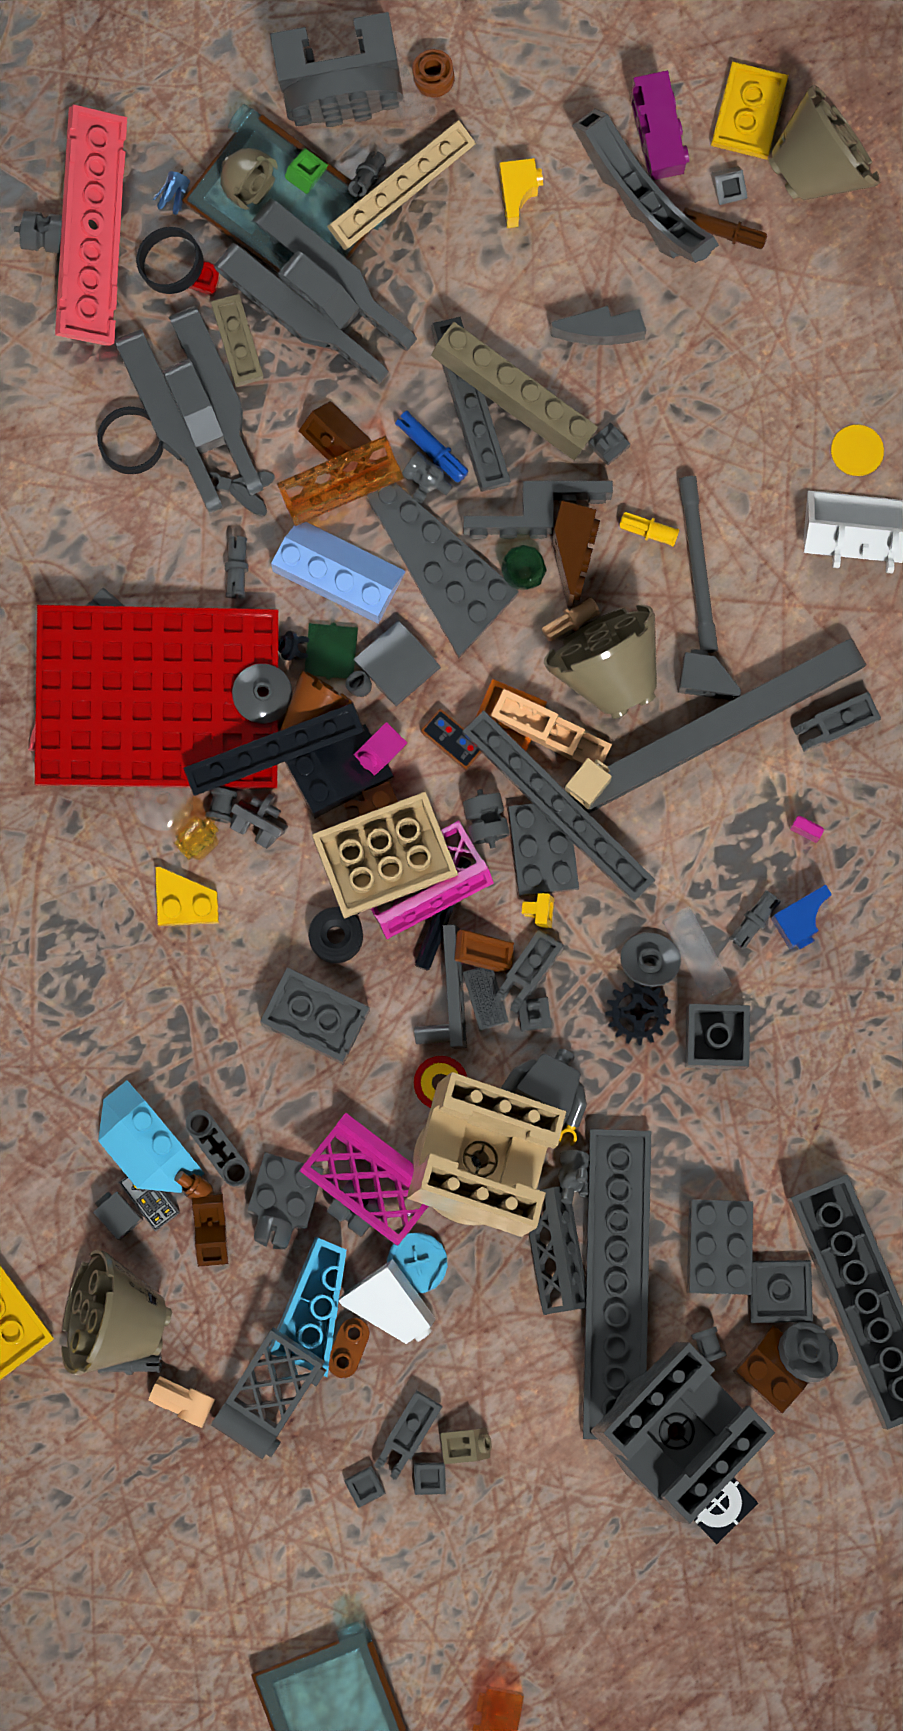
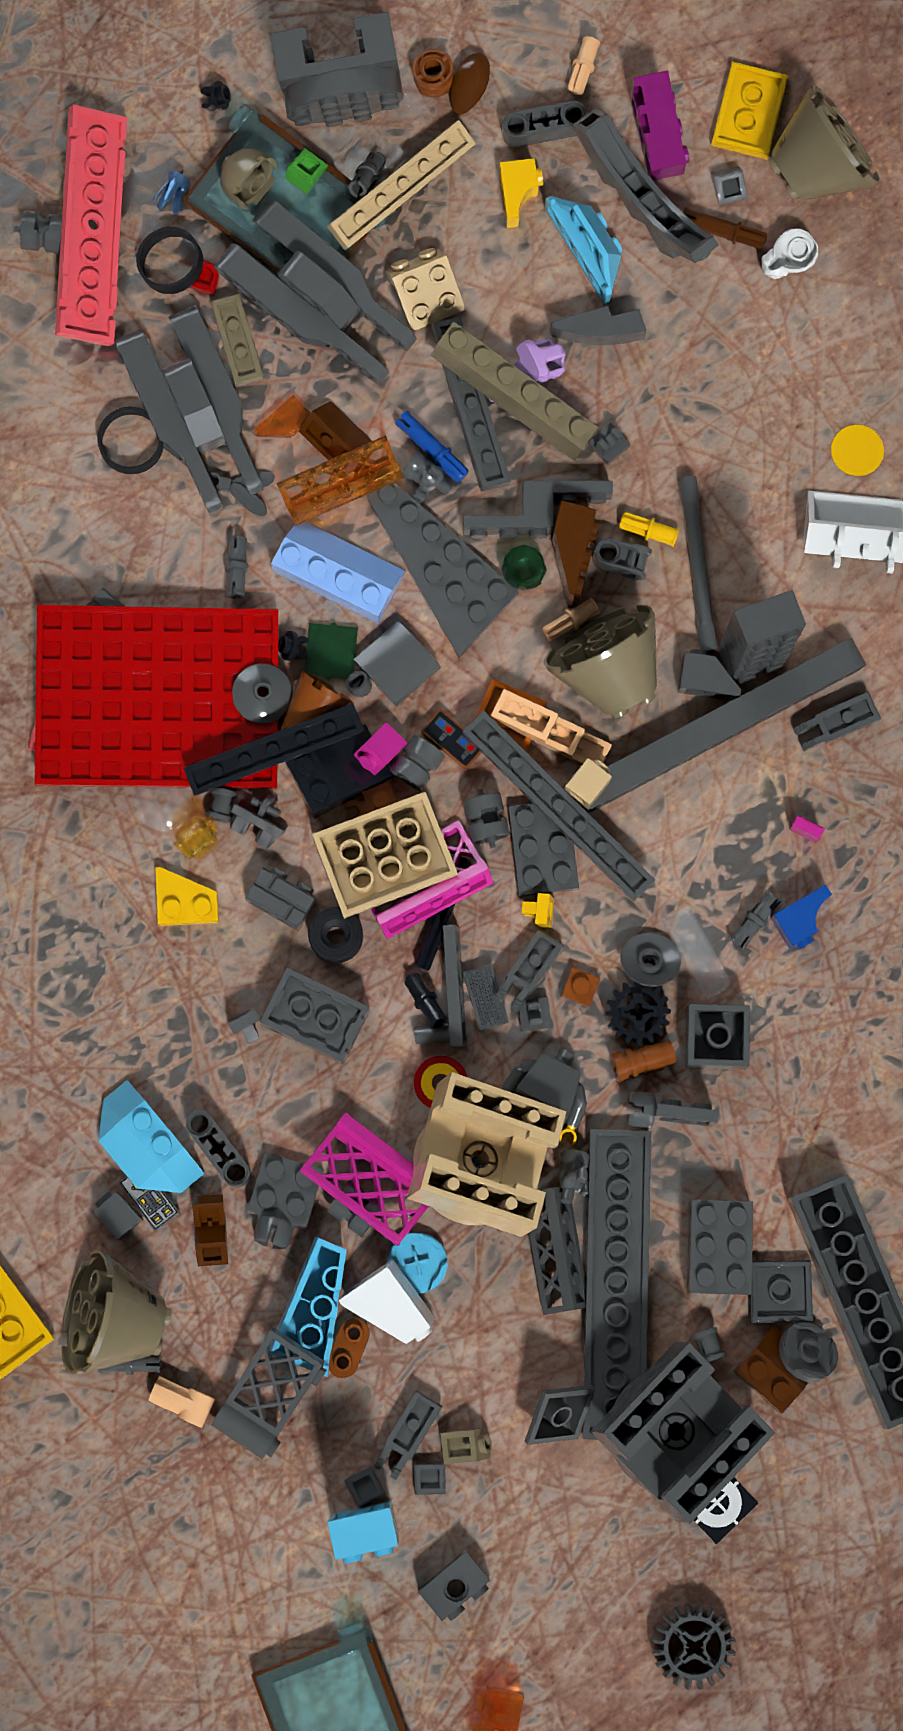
dark orange cylinder [174,1171,213,1200] -> none
dark orange tile [455,929,514,974] -> none
none -> black plate [200,81,231,111]
none -> dark grey tile [227,1007,260,1043]
none -> dark grey brick [245,866,316,931]
none -> clear orange tile [253,395,310,438]
none -> medium azure brick [327,1501,399,1564]
none -> tan bracket [385,248,464,330]
none -> dark grey wheel [390,735,445,791]
none -> black axle [405,972,448,1029]
none -> dark grey brick [418,1549,490,1621]
none -> reddish brown arm [451,53,490,116]
none -> lavender piece [488,339,566,402]
none -> dark grey beam [502,101,587,148]
none -> dark grey slope [525,1385,596,1445]
none -> medium azure wedge [545,196,623,306]
none -> dark orange plate [561,967,601,1008]
none -> light nougat axle [567,36,600,95]
none -> dark grey piece [592,538,652,581]
none -> dark orange axle [610,1040,676,1083]
none -> dark grey plate [627,1091,719,1128]
none -> dark grey gear [652,1603,736,1690]
none -> dark grey brick [718,589,806,684]
none -> white hair [761,228,818,279]

